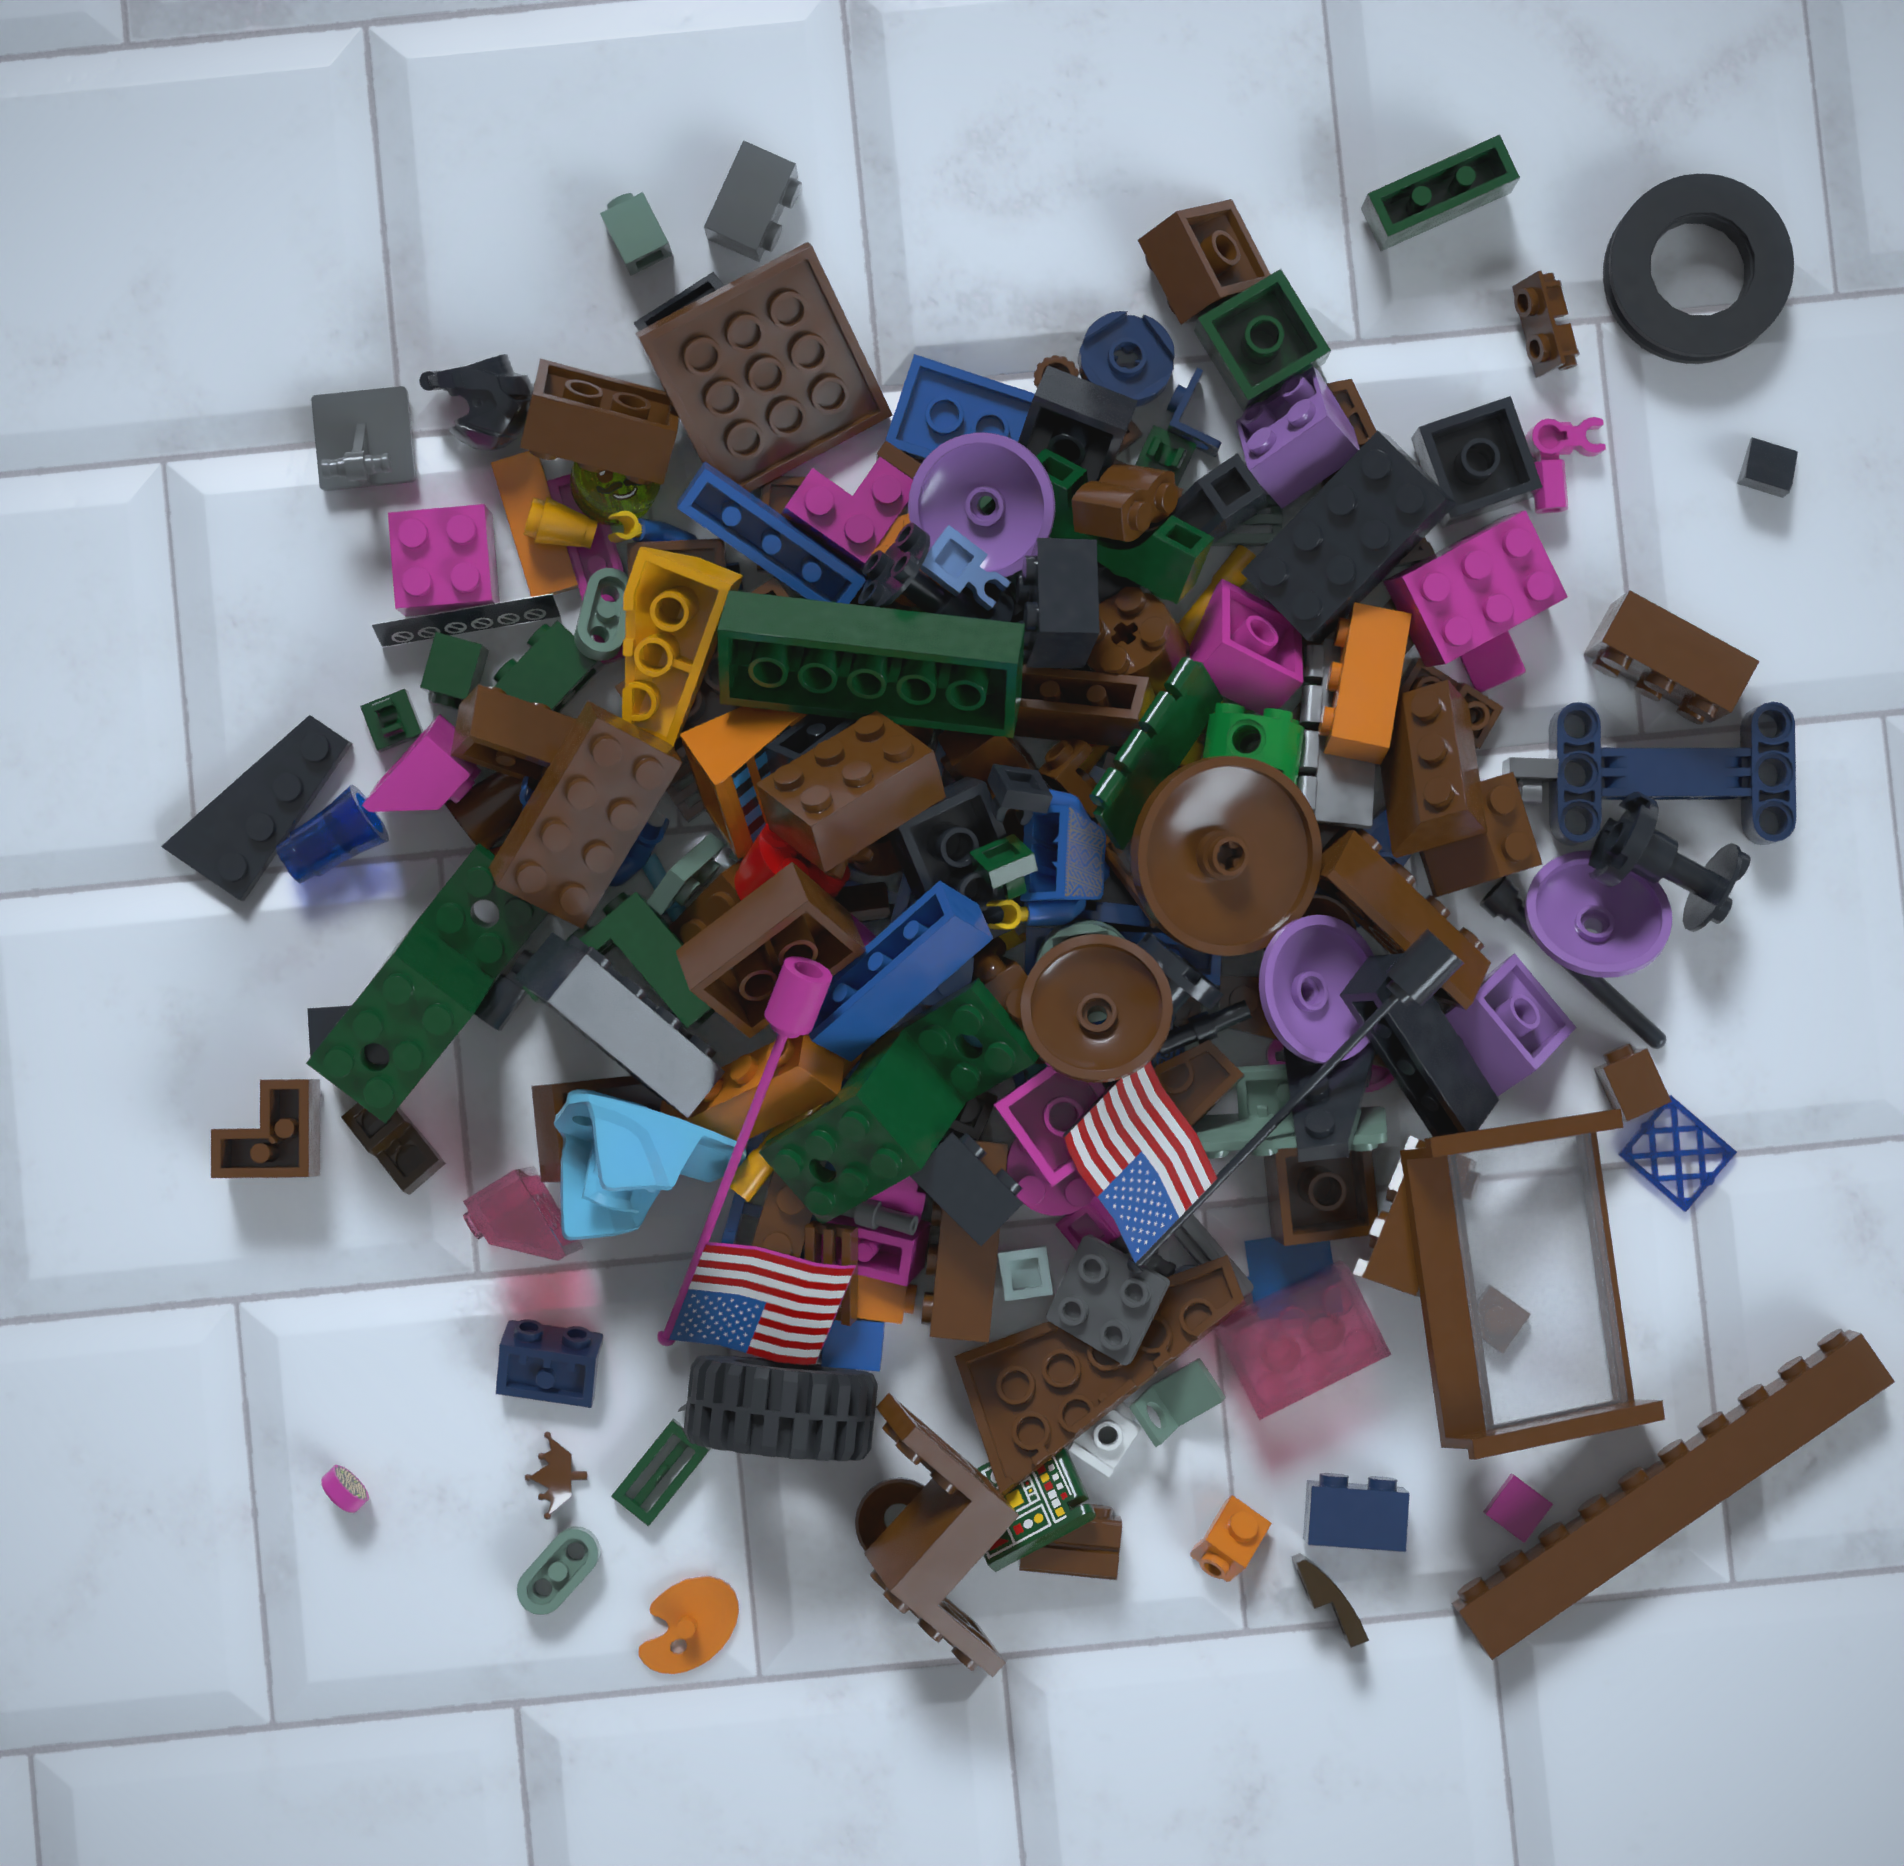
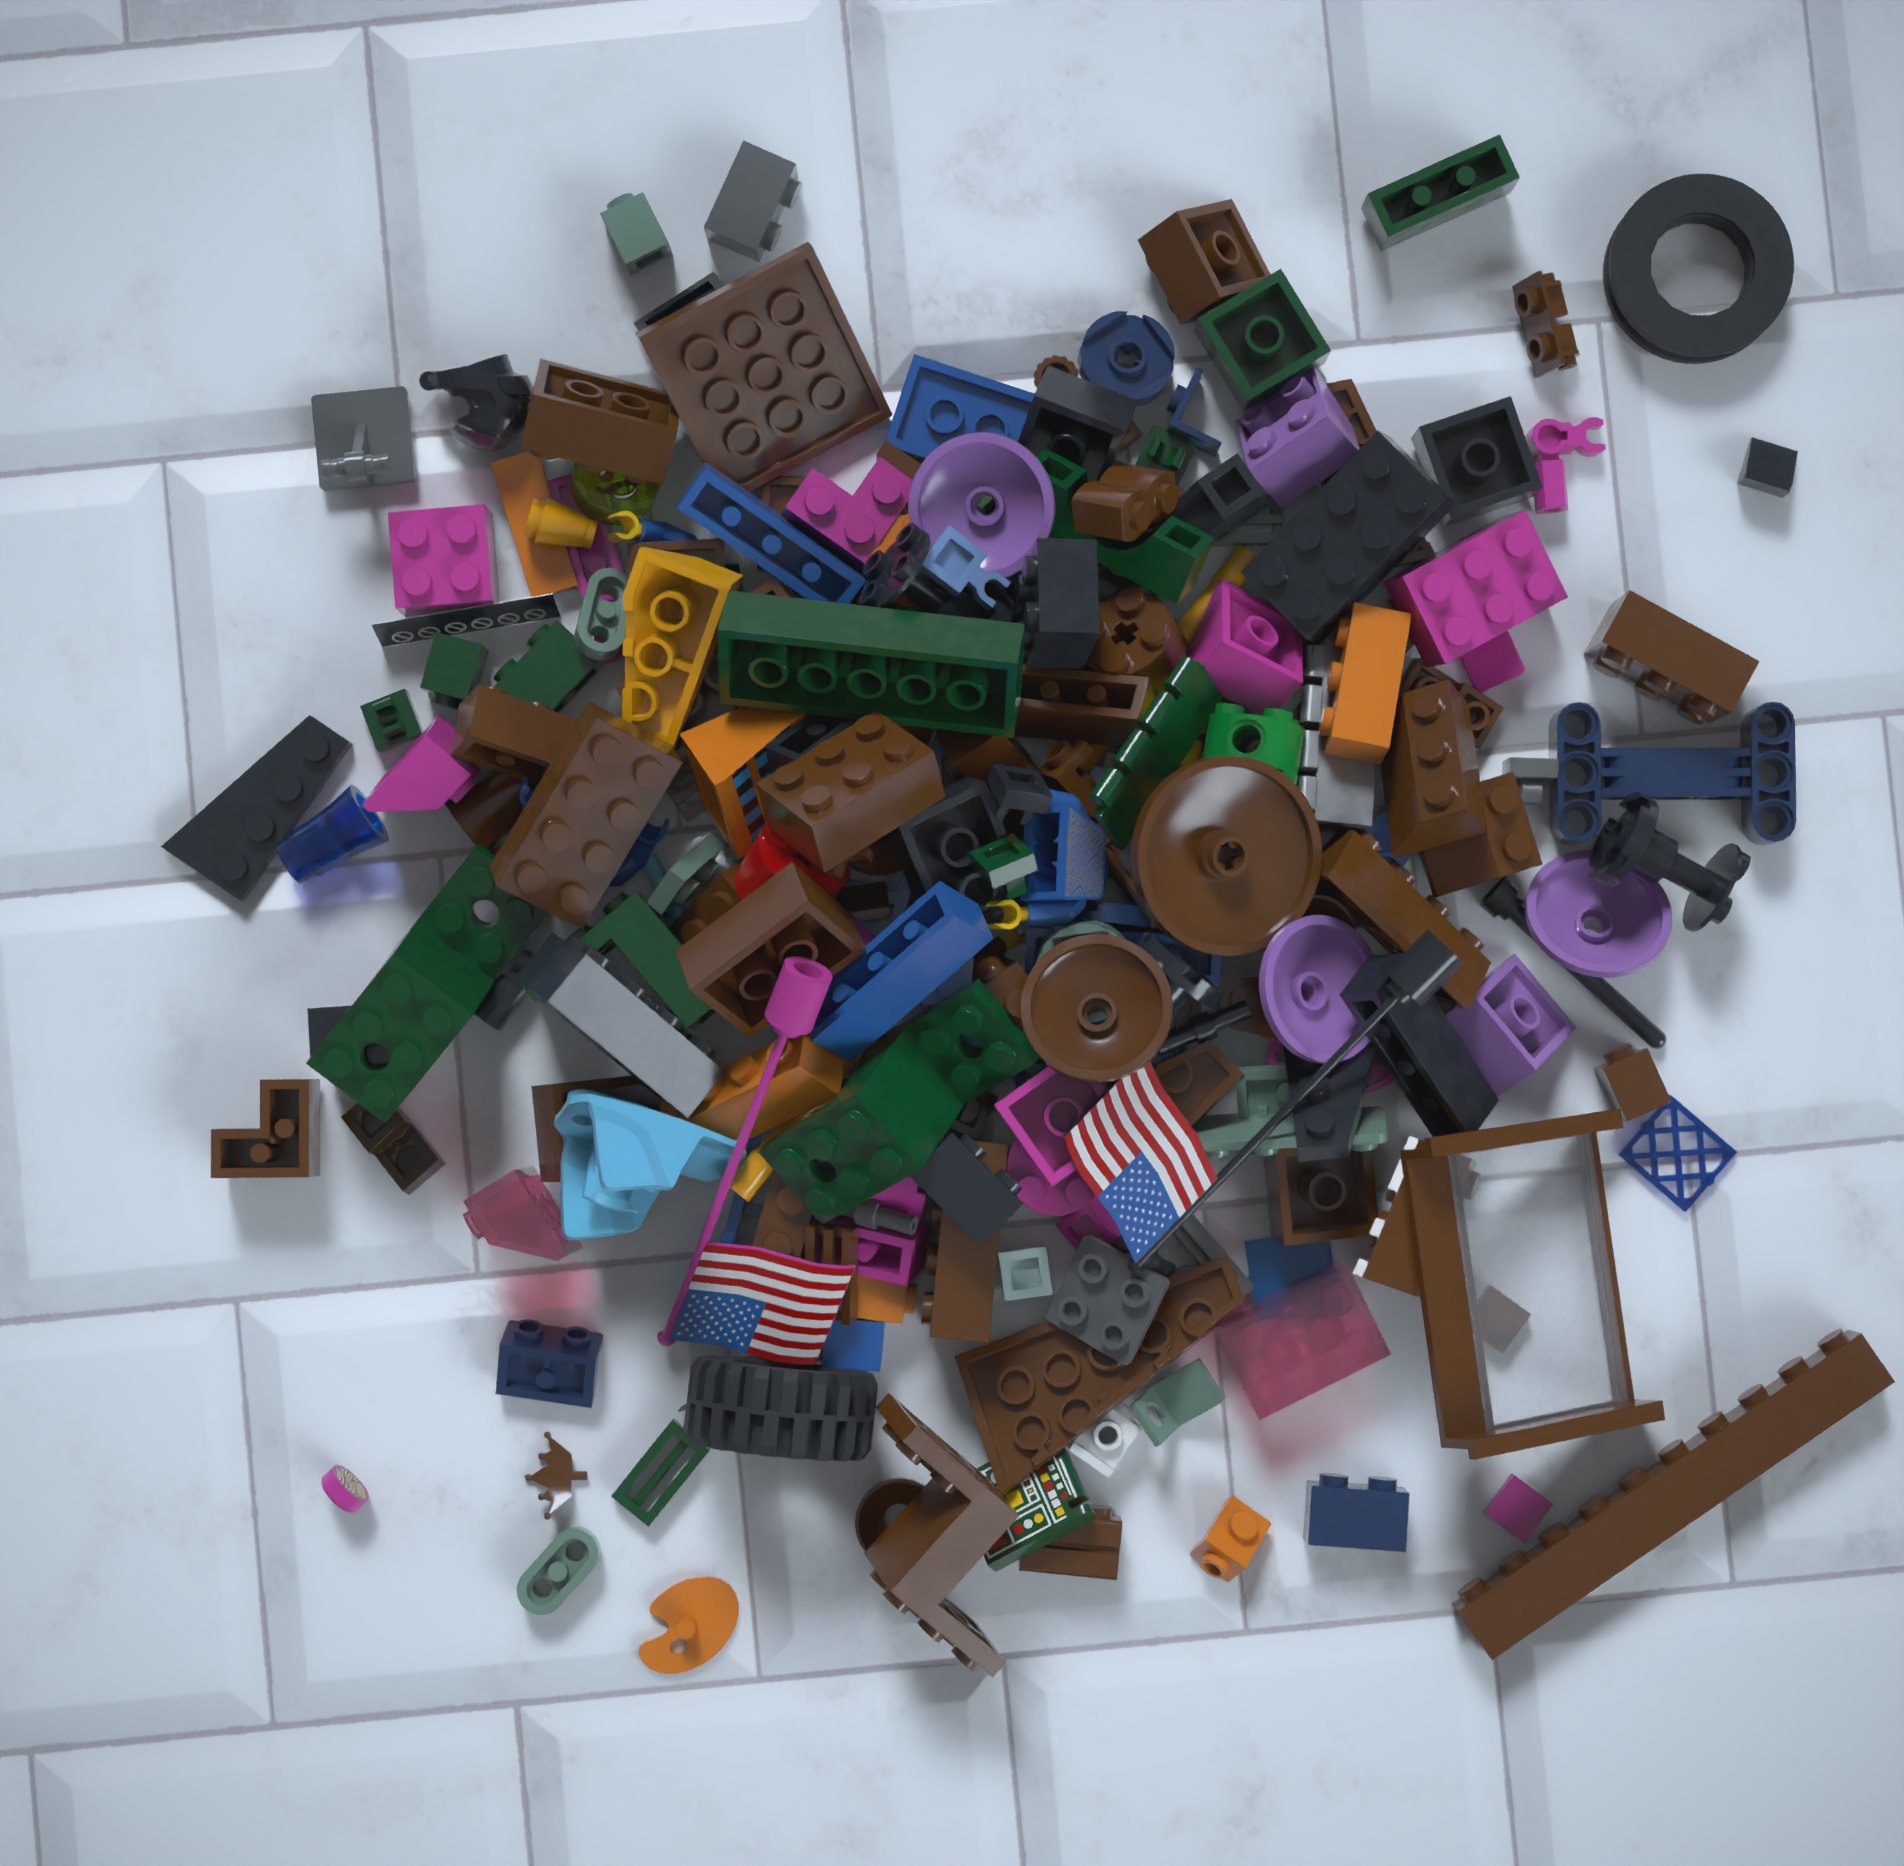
dark brown slope [1291,1553,1369,1648] -> none

